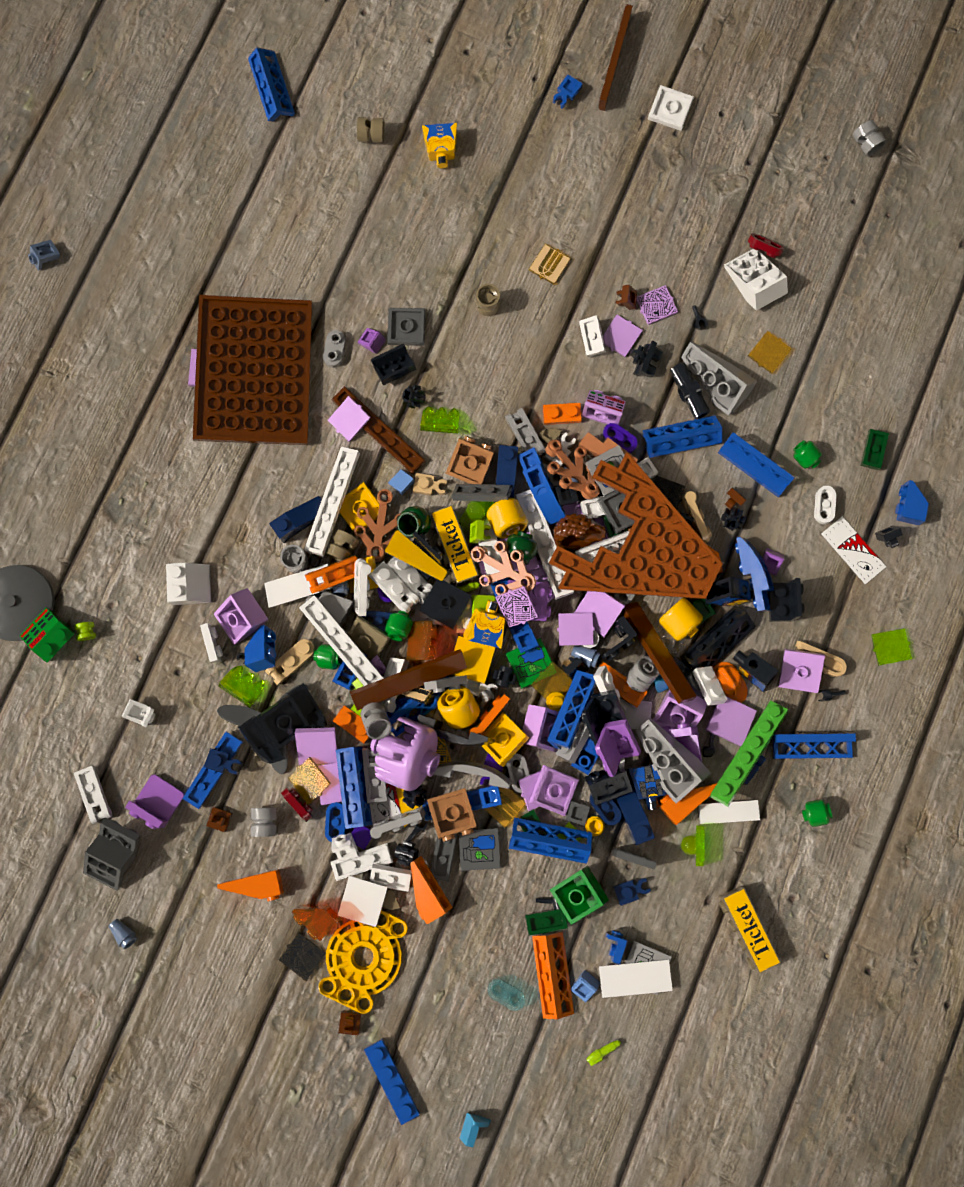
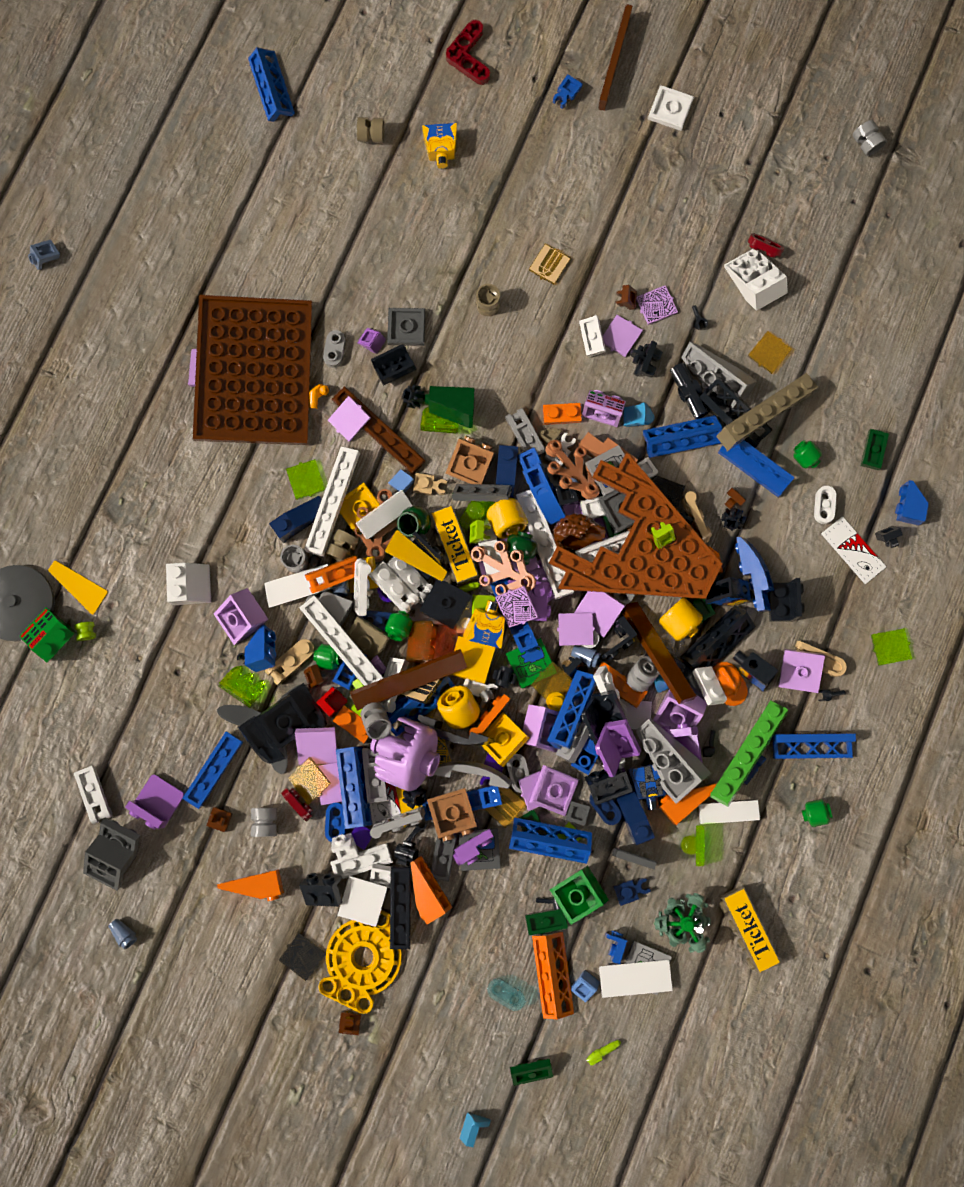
white bracket [122,699,155,727] -> none
white plate [200,623,223,664] -> none
dark blue plate [204,748,242,774] -> none
clear orange slope [292,905,342,941] -> none
blue plate [364,1038,420,1125] -> none
light grey plate [424,675,468,693] -> none
yellow plate [585,816,605,836] -> none
dark purple plate [603,423,637,453] -> none
lavender tile [705,697,757,747] -> none
medium lavender slope [762,548,784,576] -> none
none -> yellow sticker [48,561,107,615]
none -> clear neon green piece [286,459,325,500]
none -> black bracket [299,873,342,907]
none -> reddish brown tile [304,664,329,689]
none -> light orange arm [309,384,329,409]
none -> red panel [316,686,348,718]
none -> white tile [355,490,412,539]
none -> black tile [390,867,411,949]
none -> dark green slope [425,386,475,428]
none -> dark red beam [446,20,490,85]
none -> medium lavender plate [453,828,493,866]
none -> dark green plate [510,1058,553,1086]
none -> dark azure tile [624,402,655,427]
none -> lime tile [651,522,676,549]
none -> sand green plant [654,893,711,953]
none -> black fence [699,377,773,448]
none -> dark tan arch [716,373,818,451]

